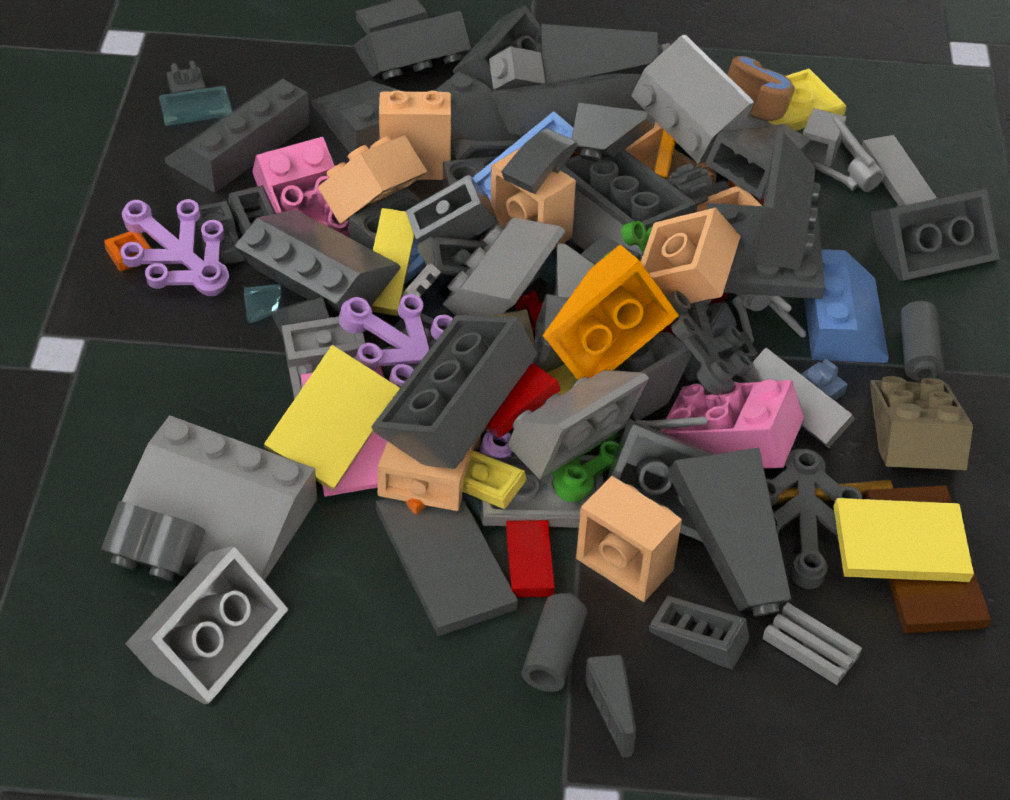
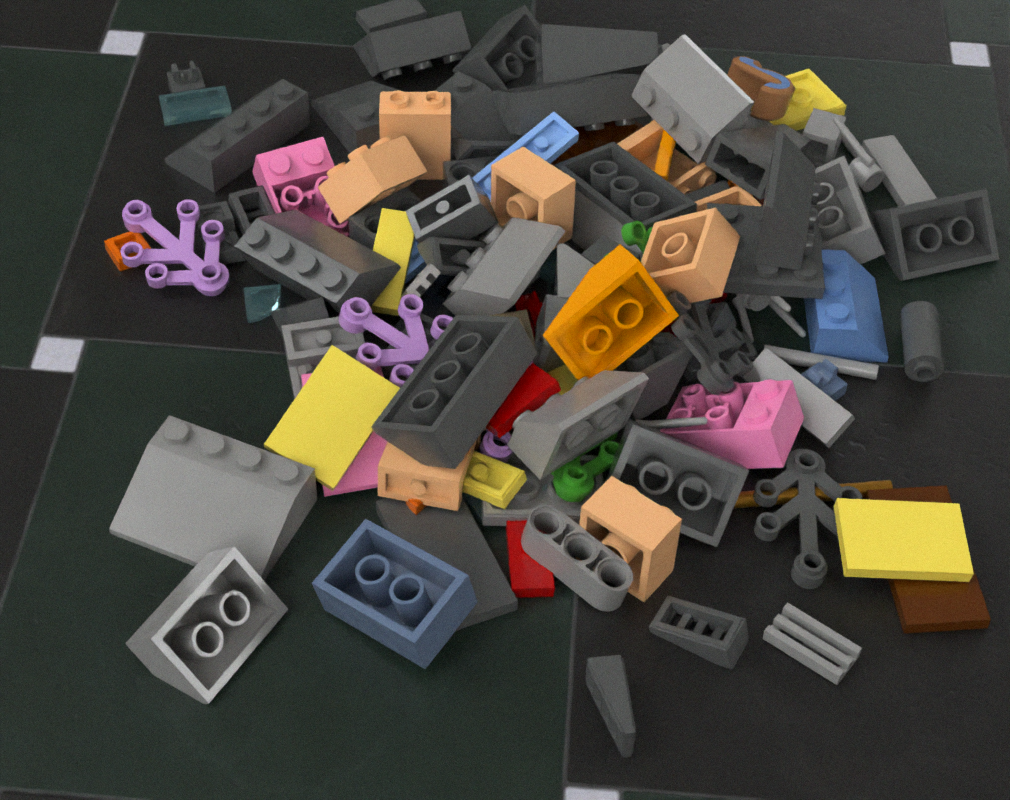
dark grey brick [101,501,205,582] -> none
light grey brick [489,46,545,90] -> none
dark grey slope [501,128,578,194] -> none
dark grey brick [521,593,587,692] -> none
dark grey slope [571,103,655,161] -> none
dark grey gear [666,163,713,205] -> none
dark grey slope [668,448,791,617] -> none
dark tan slope [870,376,973,470] -> none
none -> sand blue brick [312,519,478,669]
none -> light grey beam [521,504,633,612]
none -> light grey bar [764,344,879,380]
none -> light grey slope [811,156,885,265]

